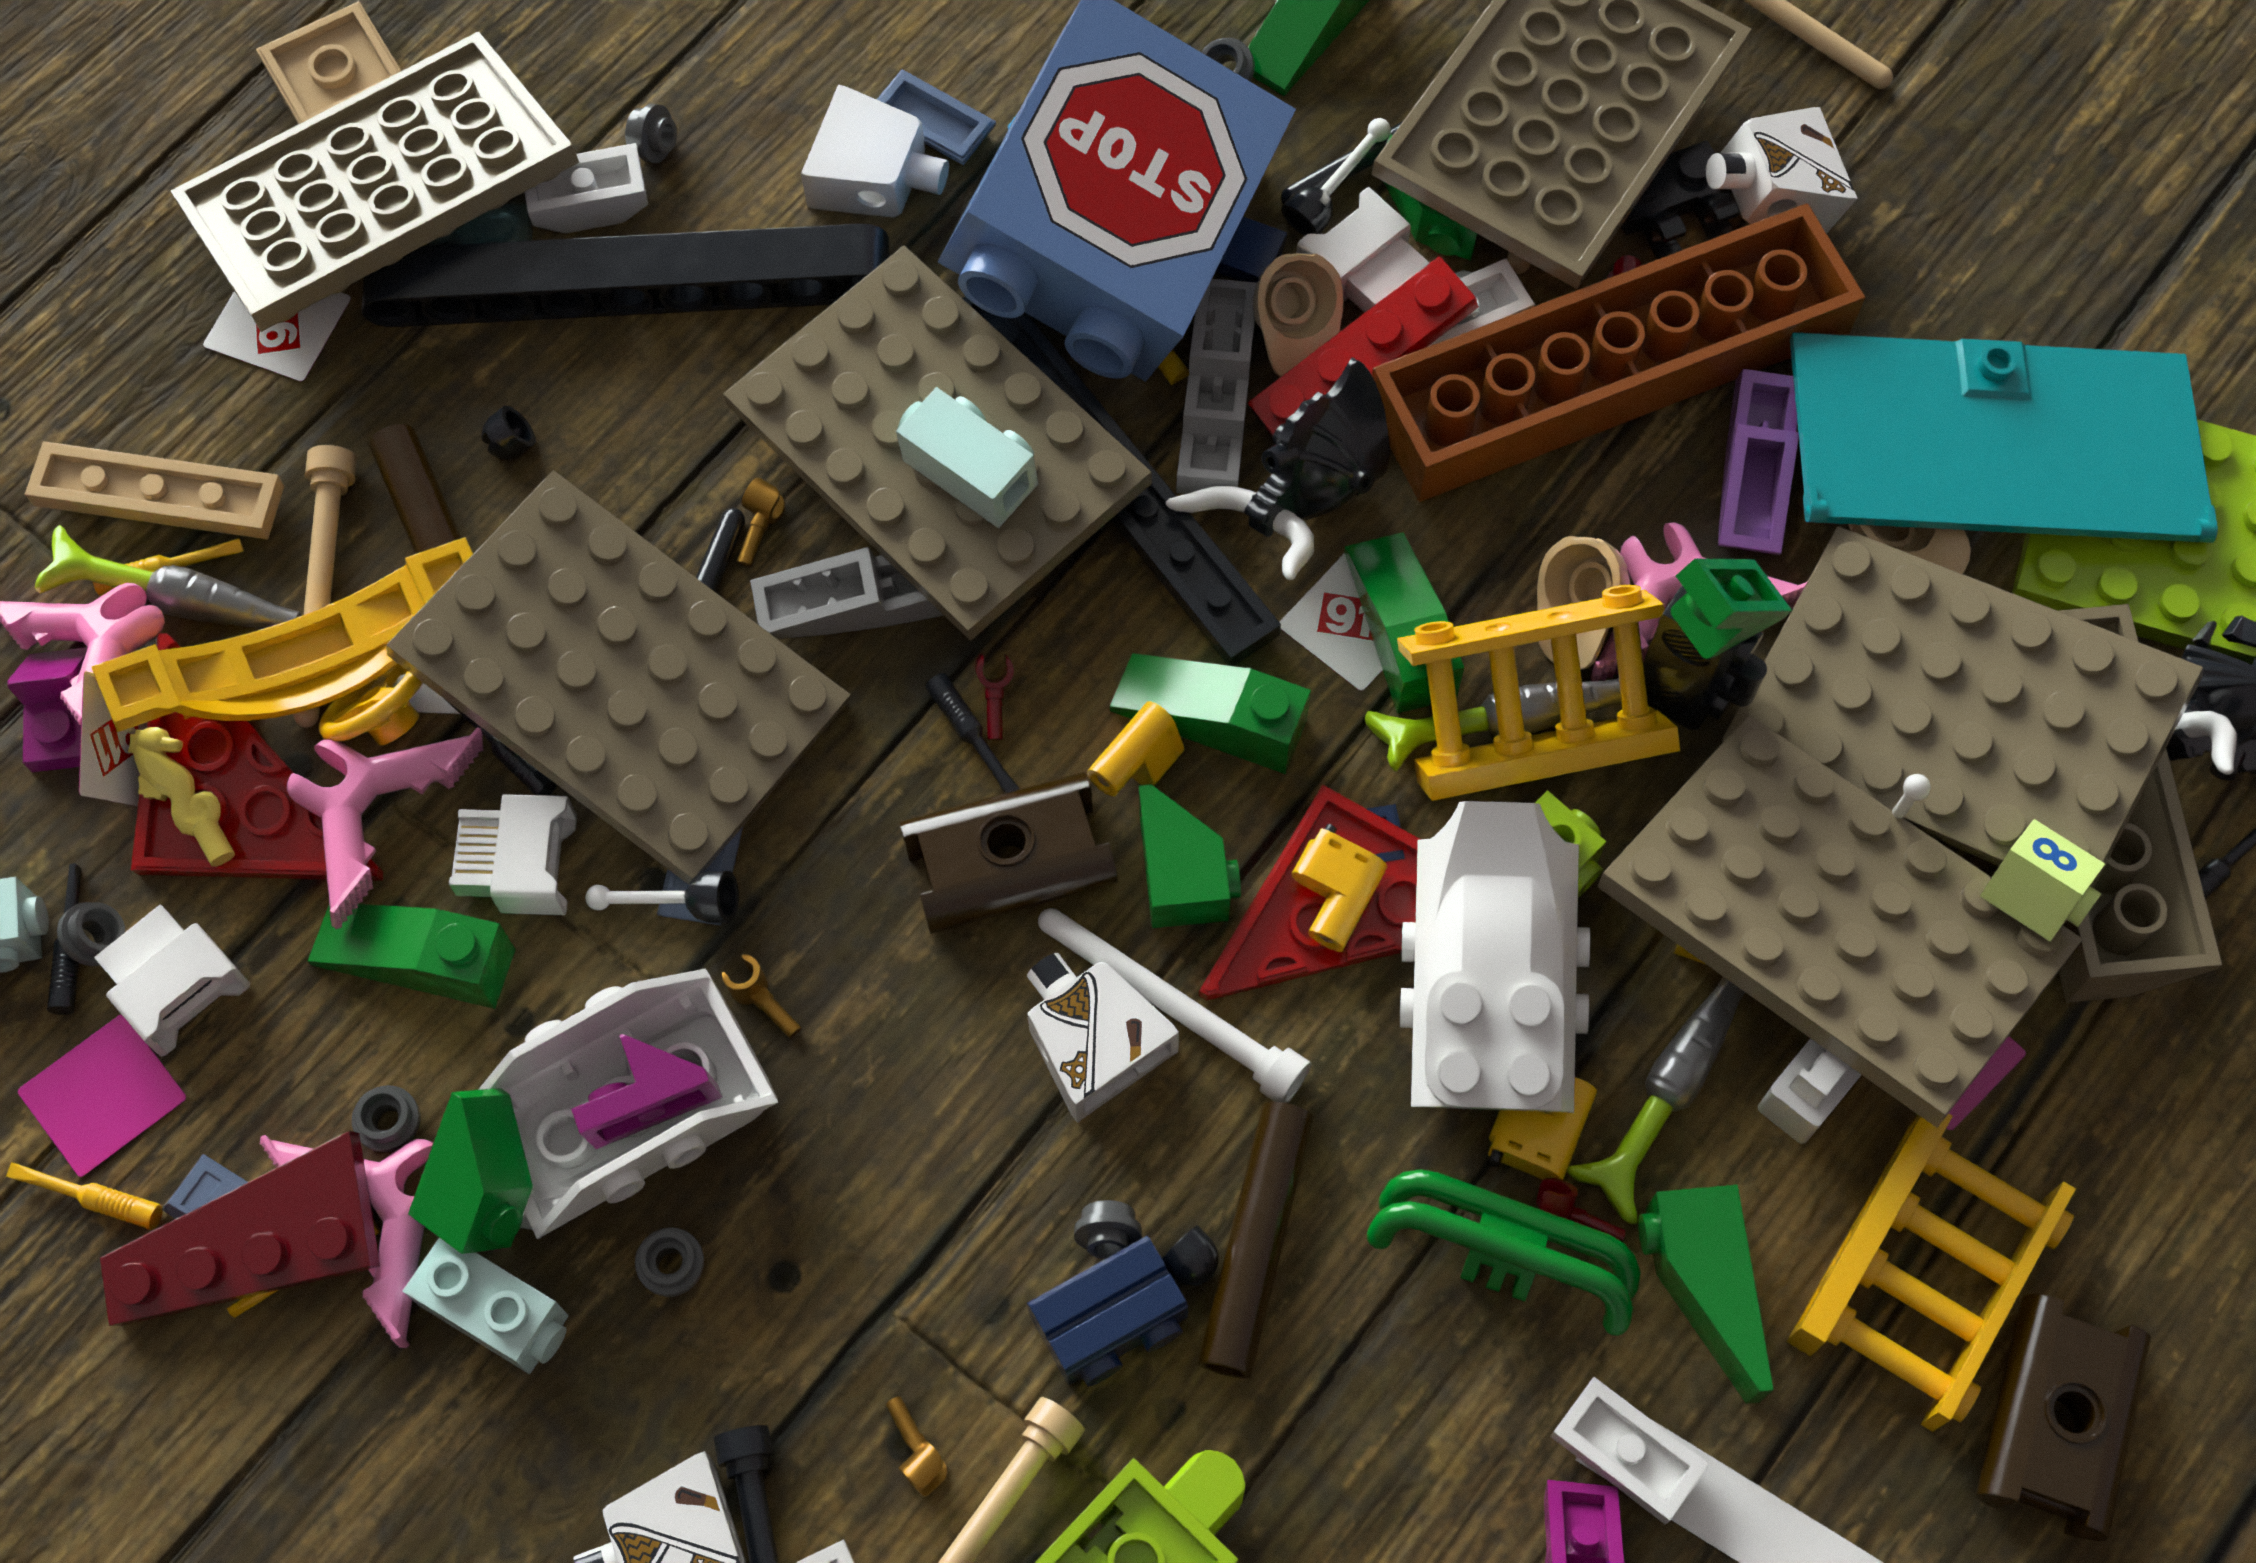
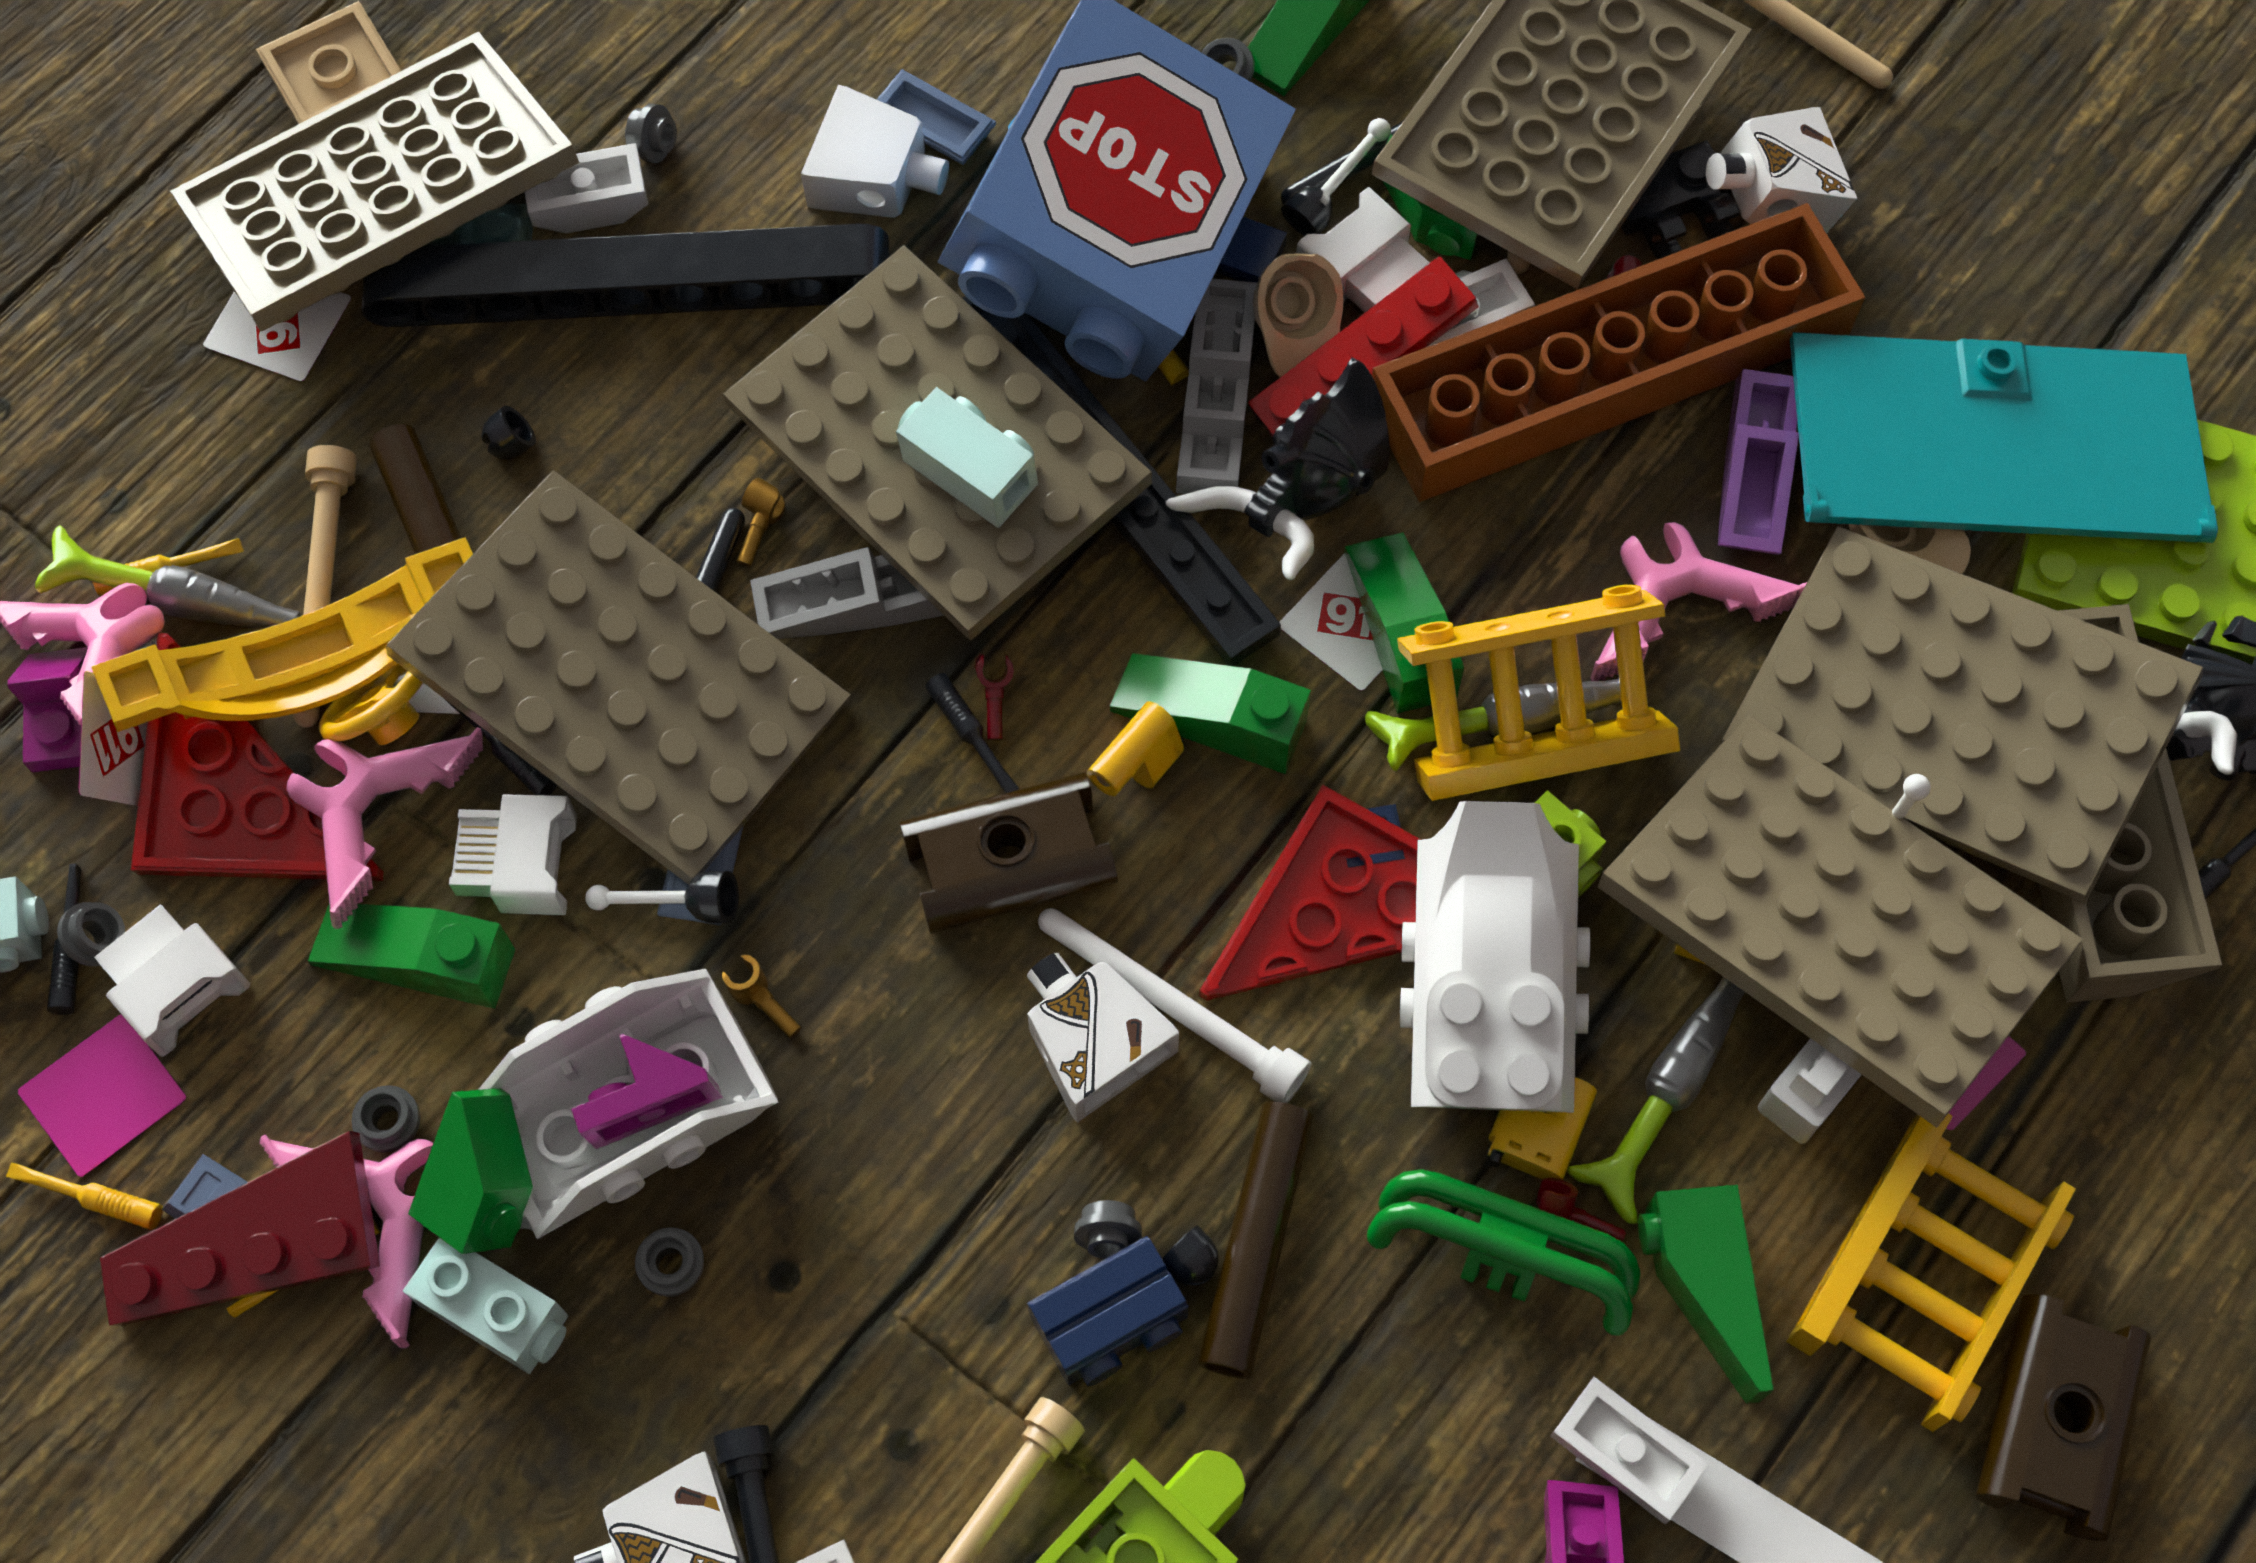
tan plate [25,441,285,539] -> none
light yellow animal [128,727,235,866] -> none
pearl gold hand [886,1396,948,1497] -> none
green slope [1138,784,1241,928] -> none
yellow piece [1291,824,1387,952] -> none
tan piece [1537,536,1630,670] -> none
black piece [1643,586,1767,730] -> none
green slope [1670,558,1793,659] -> none
yellowish green brick [1980,819,2105,942] -> none

